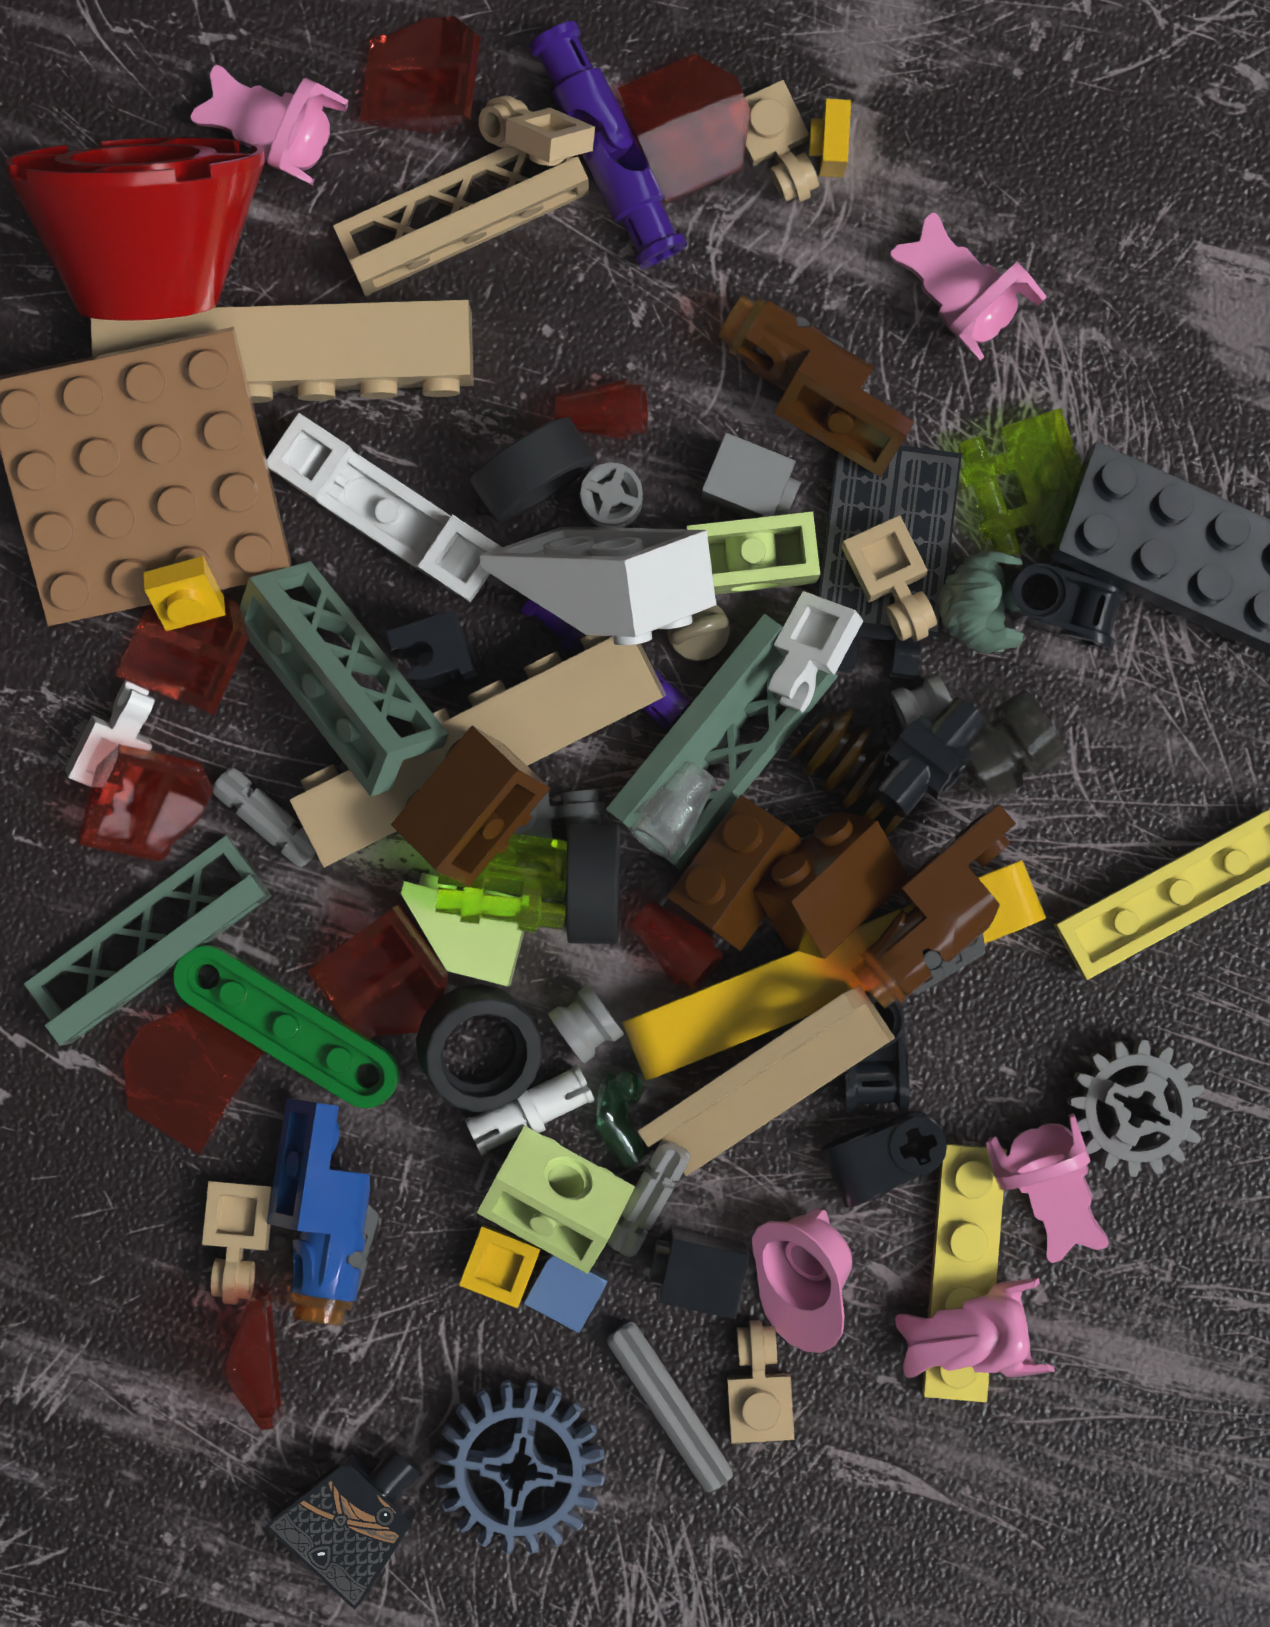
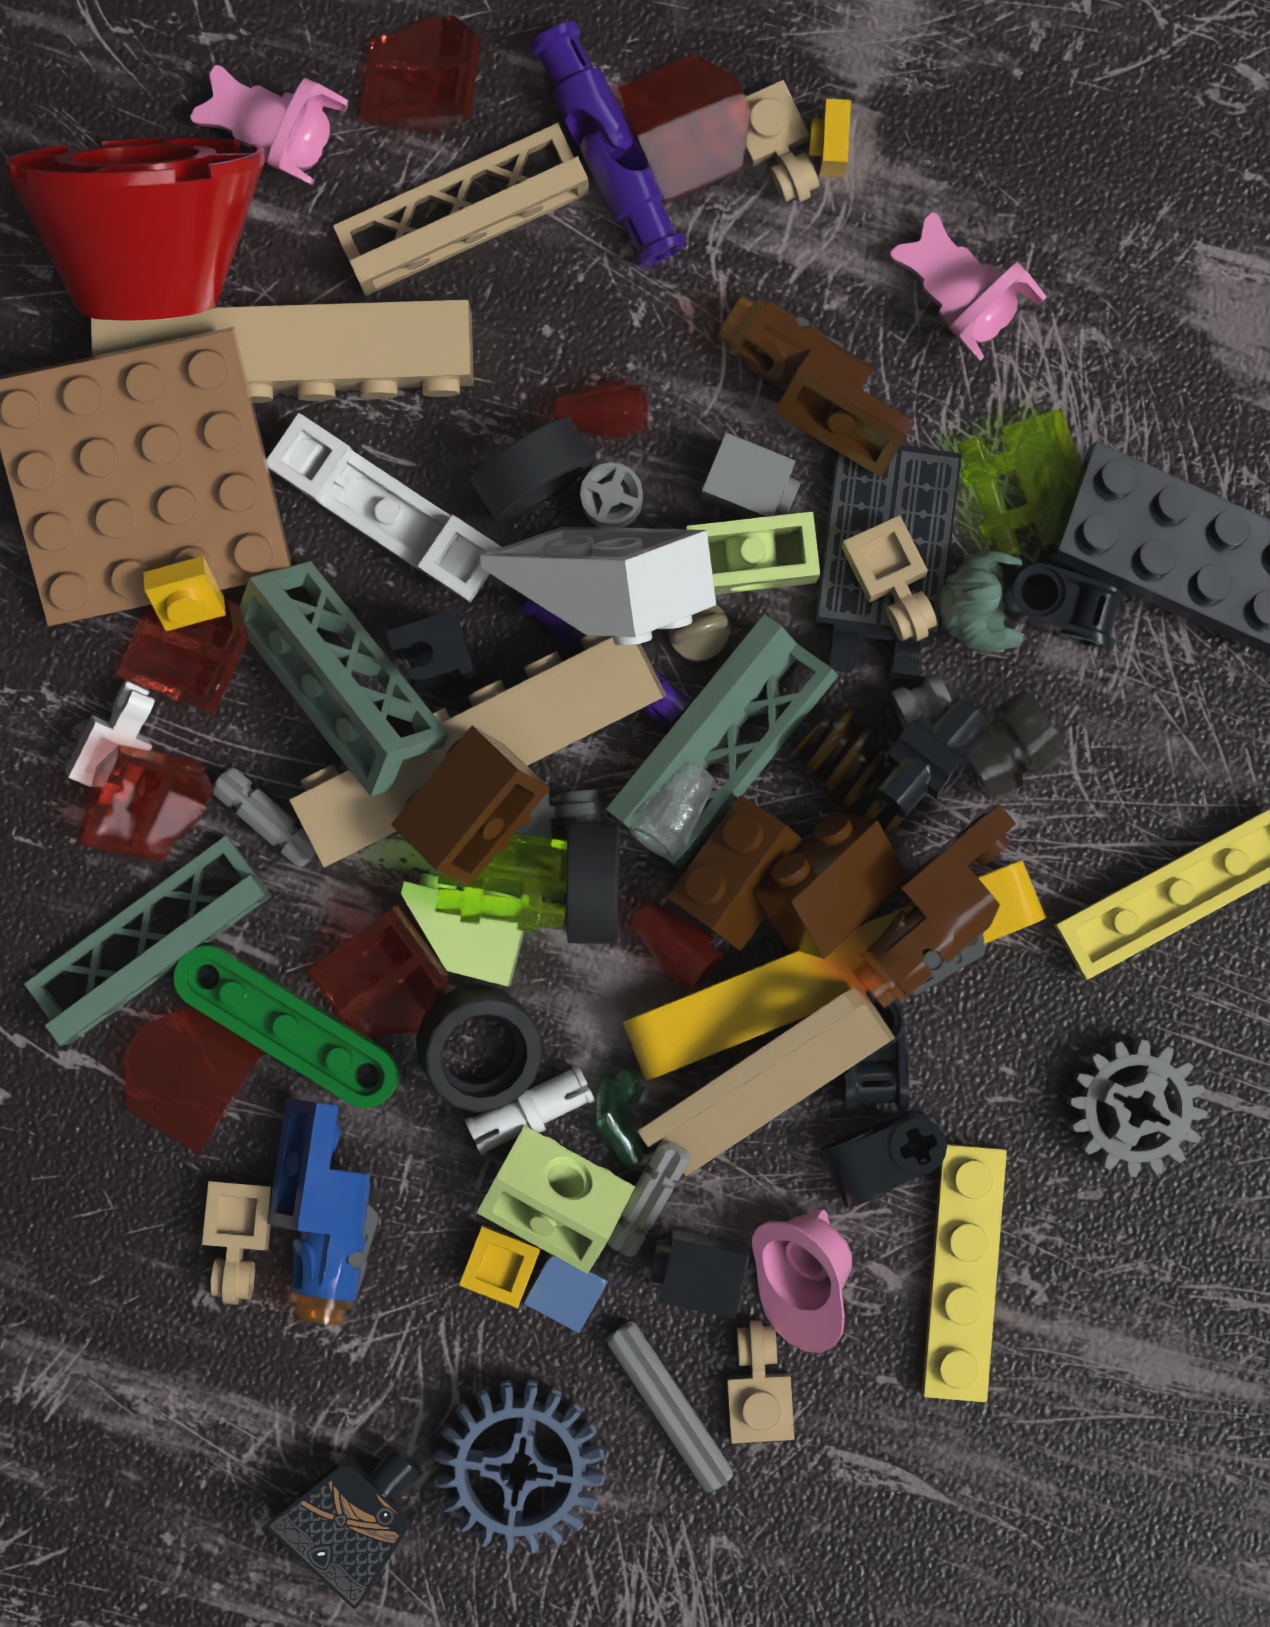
clear red slope [221,1290,284,1430] -> none
tan plate [479,95,595,166] -> none
light grey wheel [548,984,625,1063] -> none
white plate [768,591,863,713] -> none
bright pink hair [895,1278,1055,1378] -> none
bright pink hair [986,1113,1109,1263] -> none

